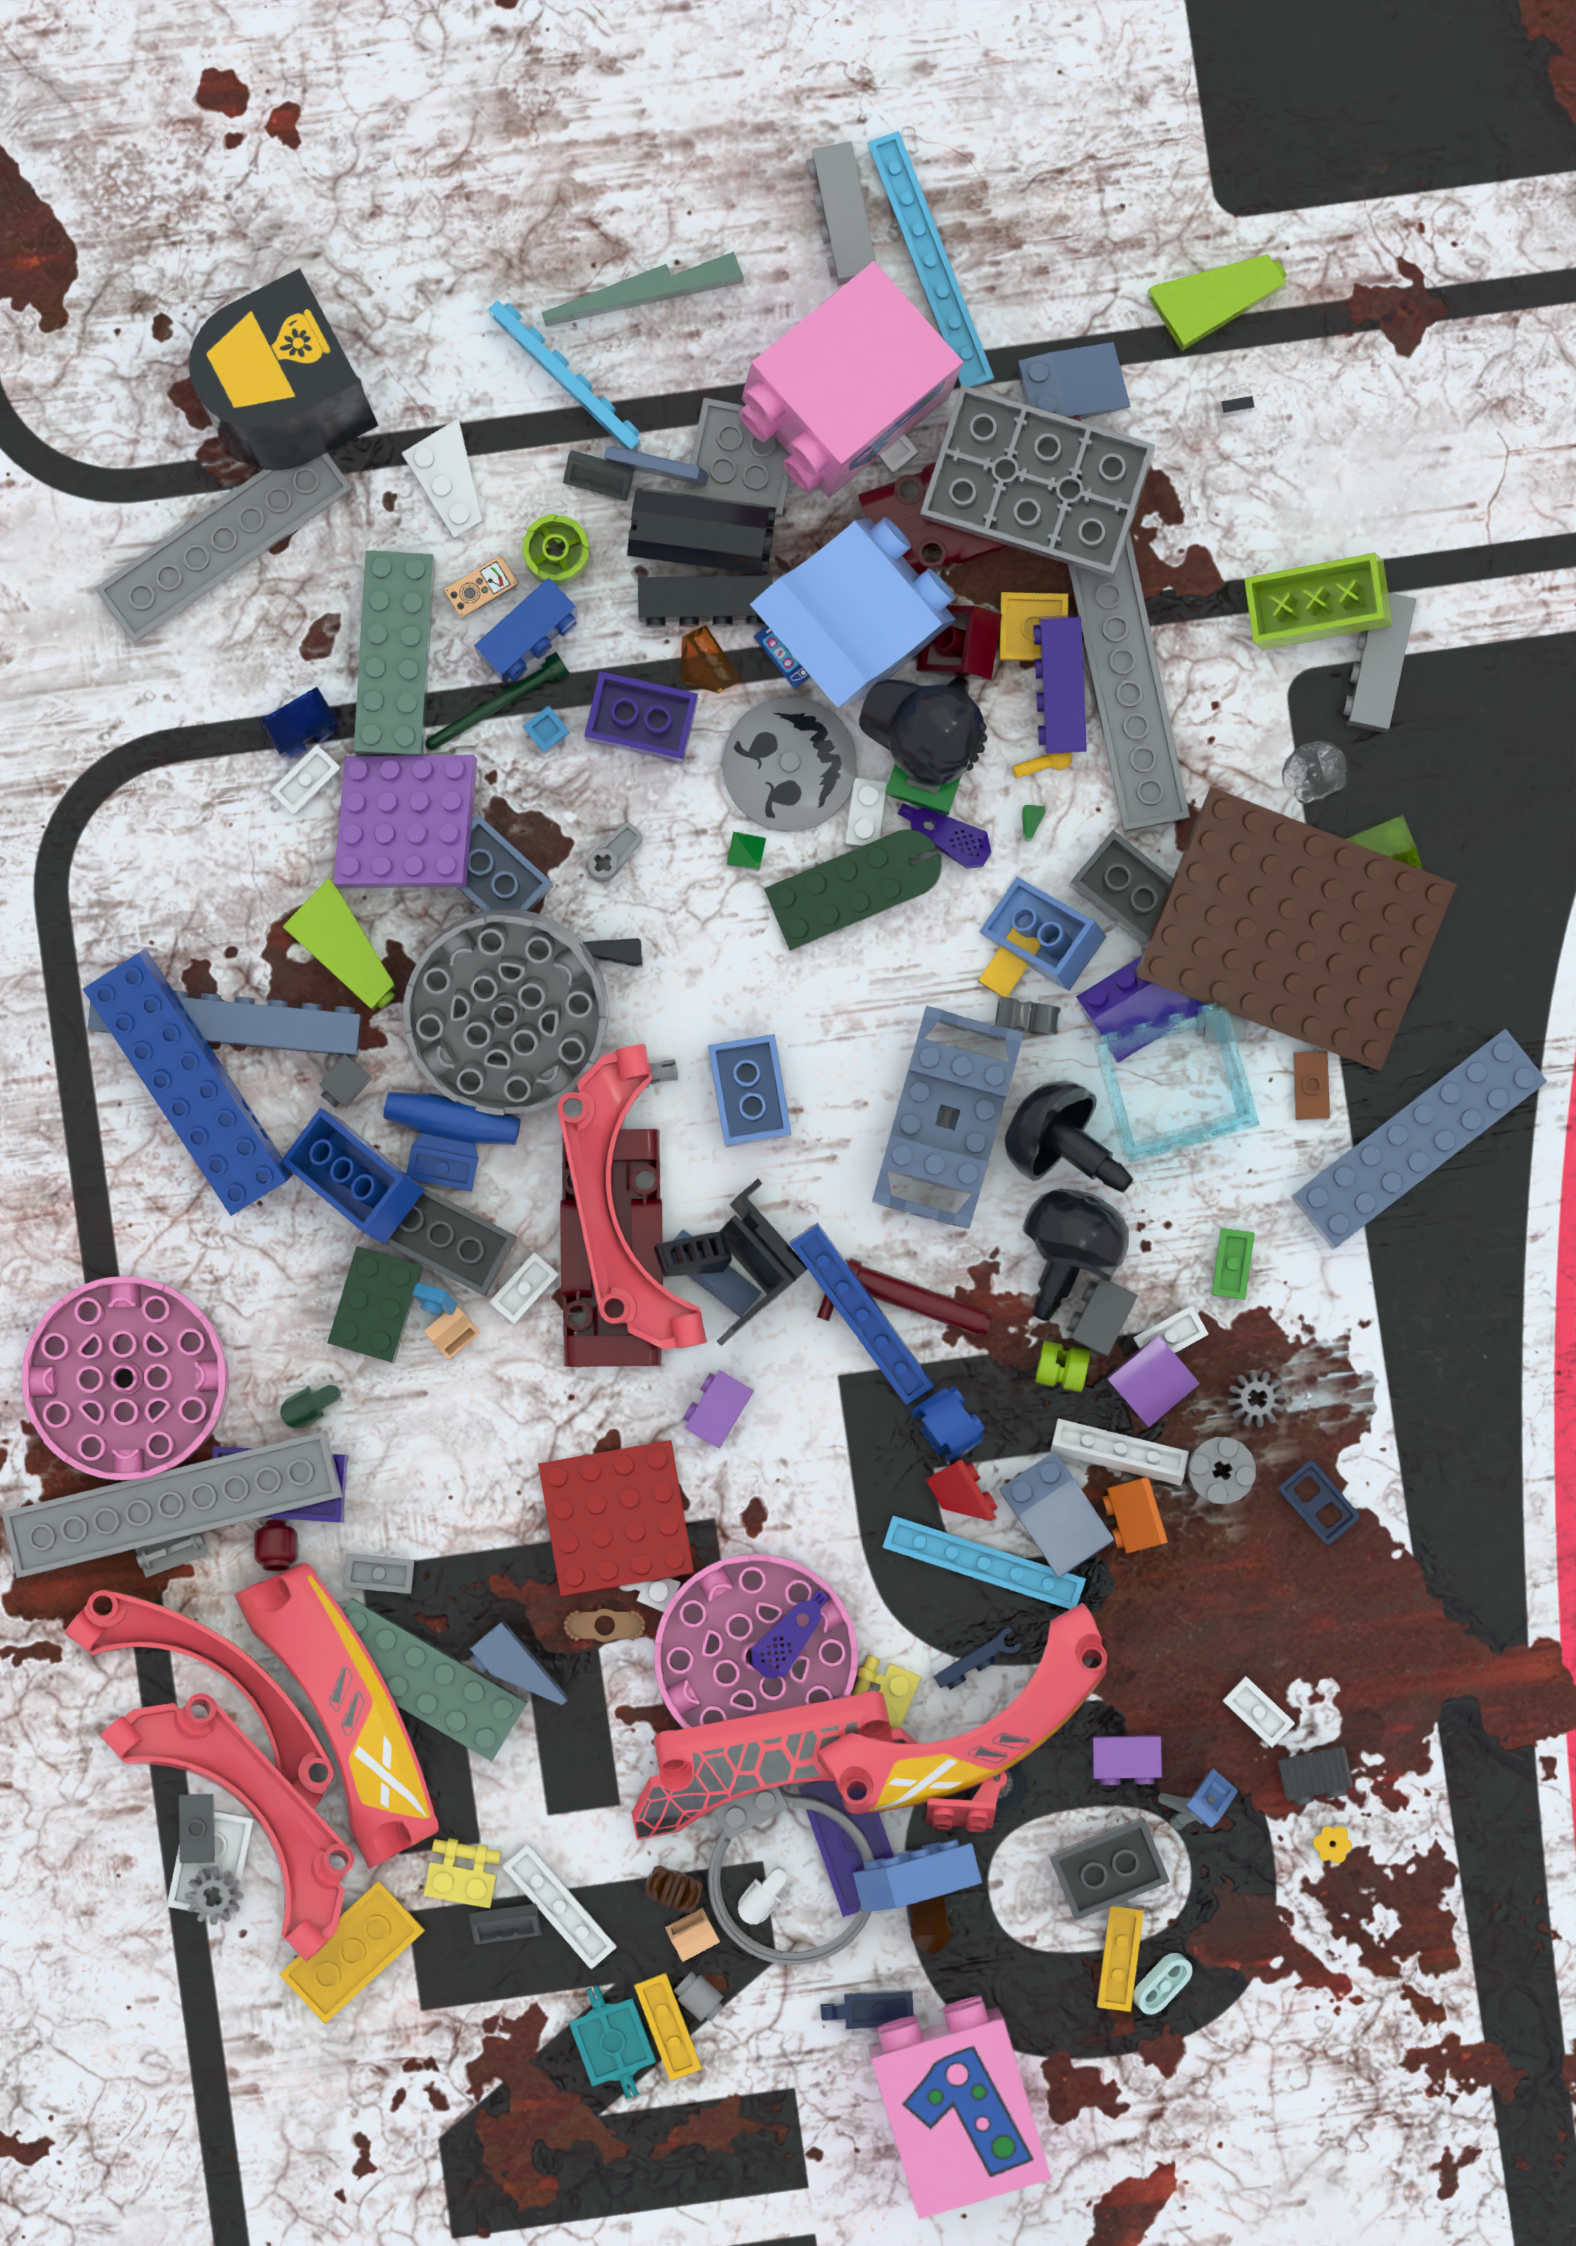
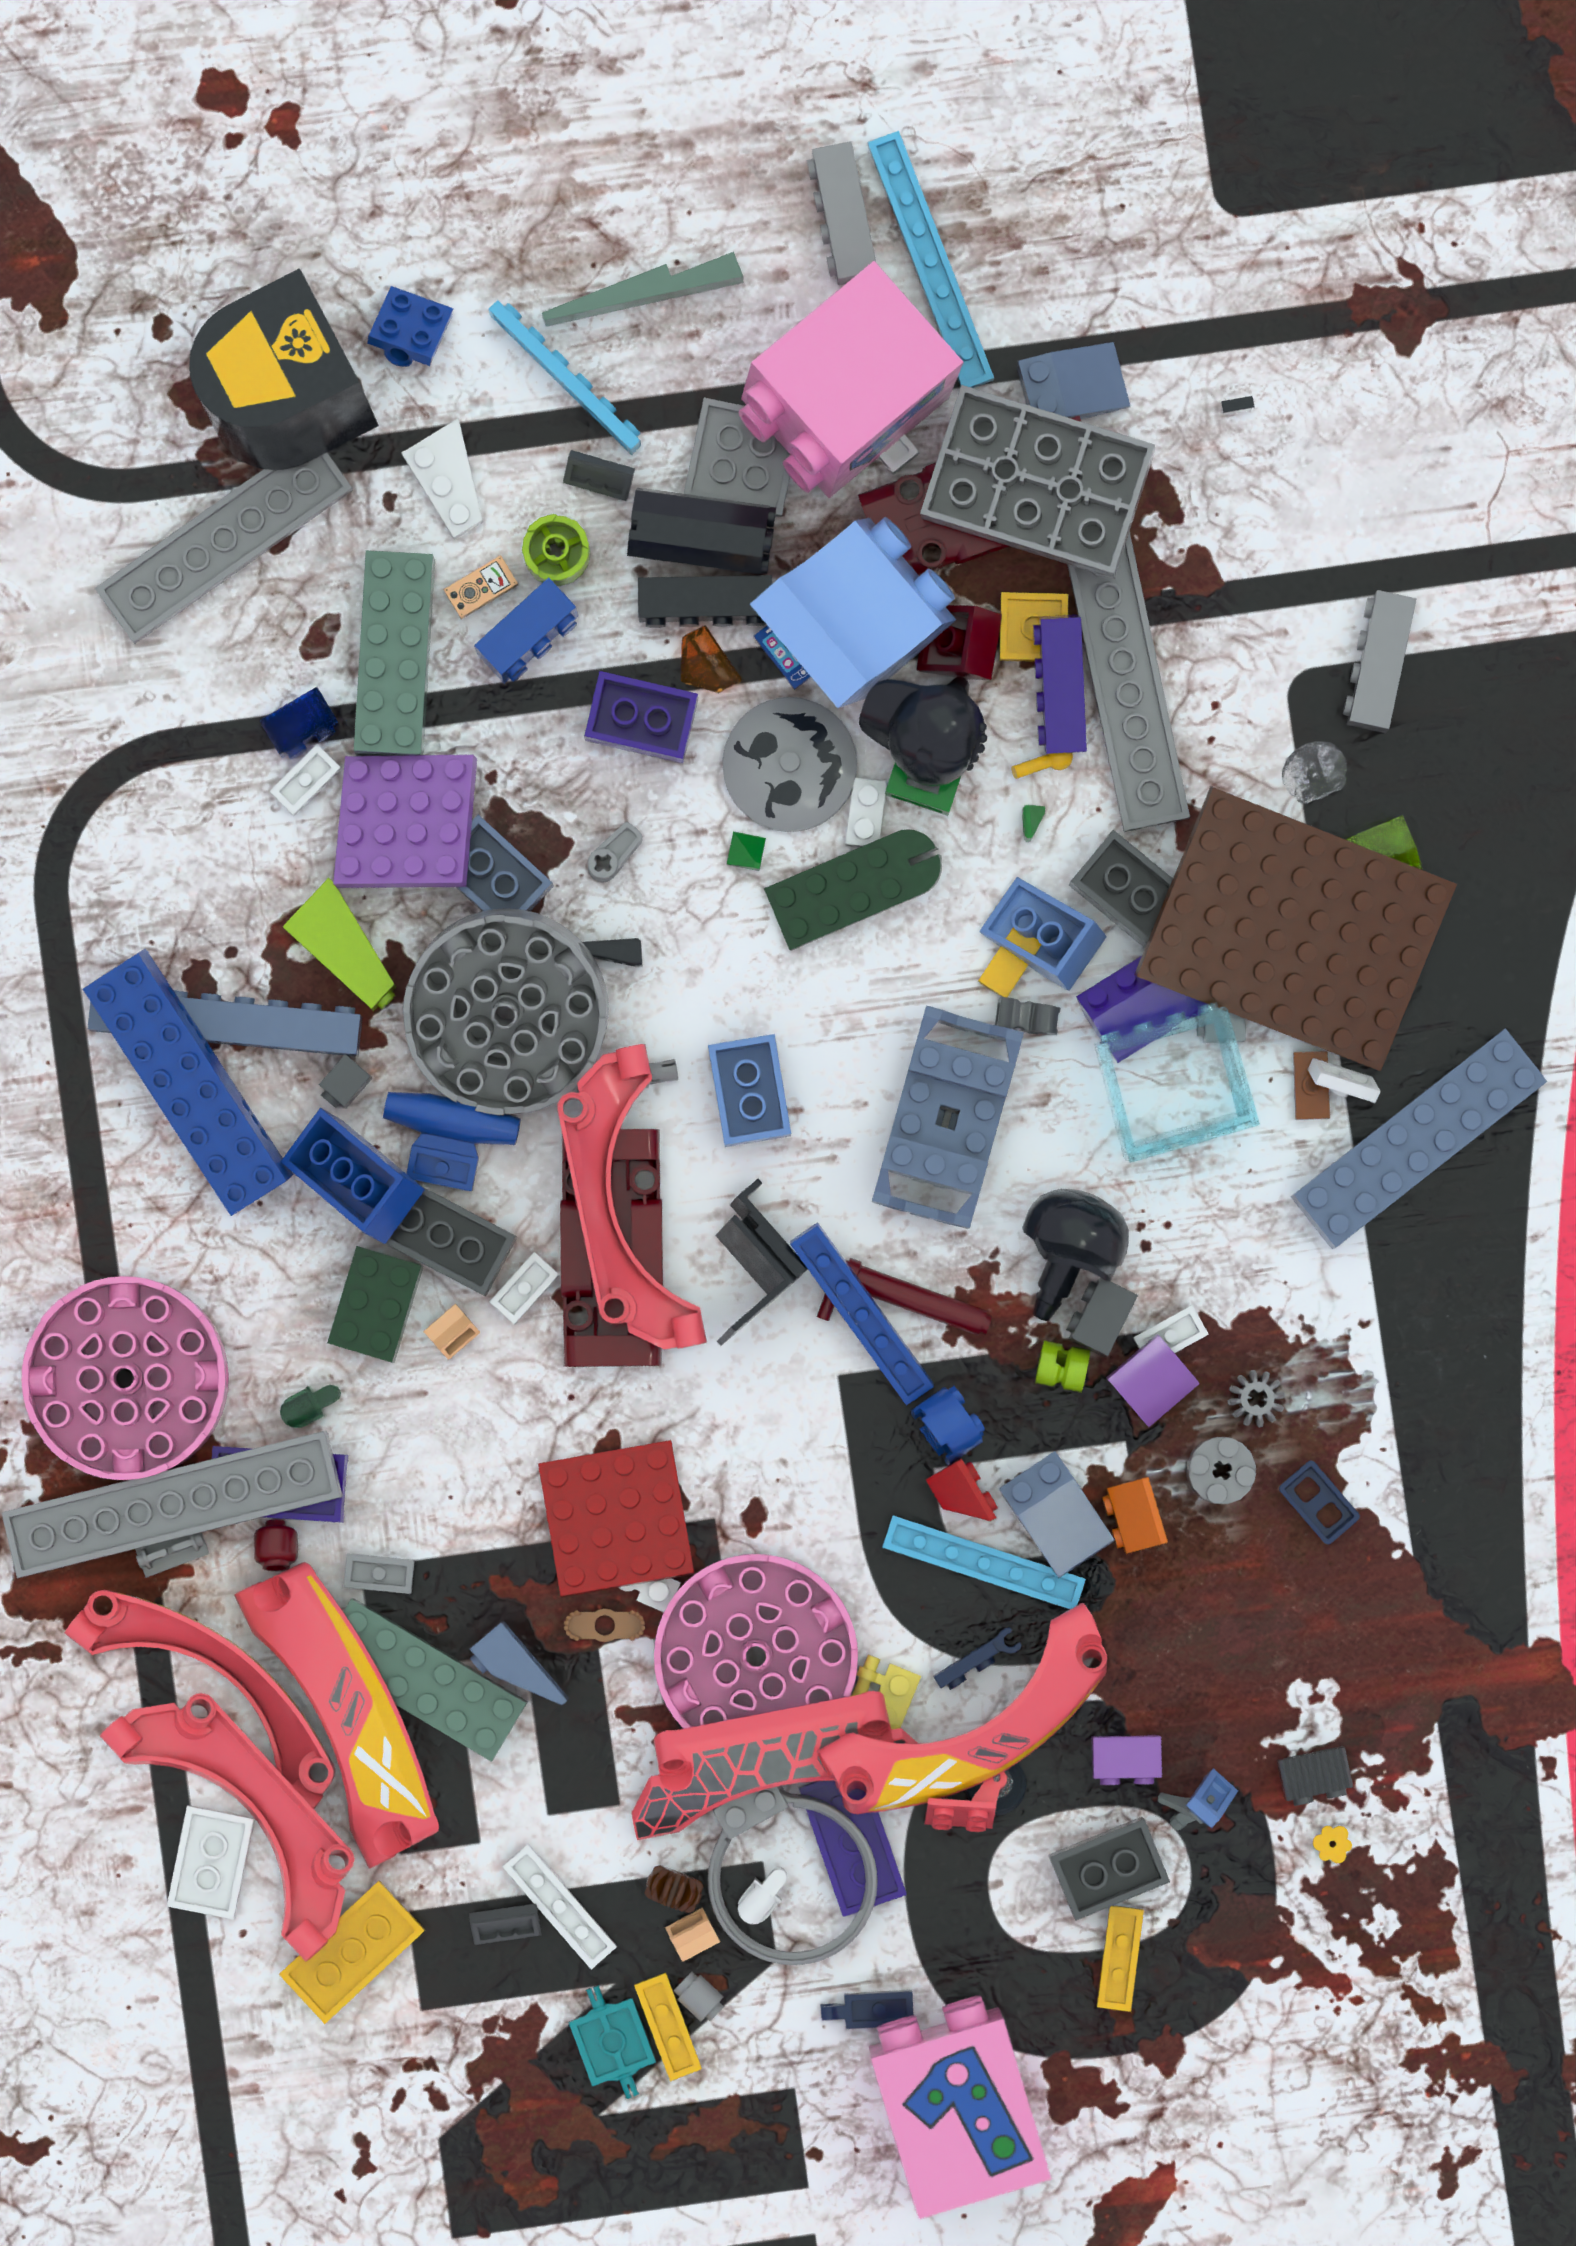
dark grey plate [179,1794,215,1863] -> none
light grey gear [185,1866,244,1925] -> none
dark azure plate [412,1282,458,1316] -> none
light yellow plate [423,1838,501,1909] -> none
dark green piece [425,652,570,750] -> none
dark azure plate [523,706,570,753] -> none
sand blue tile [604,446,709,486] -> none
black slope [654,1232,732,1277] -> none
sand blue tile [671,1229,762,1318] -> none
medium lavender brick [682,1370,754,1449] -> none
dark purple piece [751,1589,830,1678] -> none
medium blue brick [853,1839,982,1913] -> none
dark purple piece [897,803,991,869] -> none
reddish brown tile [910,1896,952,1954] -> none
black piece [1004,1080,1133,1193] -> none
white plate [1050,1419,1189,1486] -> none
light aqua plate [1133,1953,1192,2014] -> none
lime slope [1146,254,1287,351] -> none
bright green plate [1211,1228,1255,1300] -> none
white plate [1222,1676,1295,1748] -> none
lime brick [1244,553,1393,651] -> none
none -> blue plate [367,286,454,367]
none -> white plate [1307,1058,1381,1103]

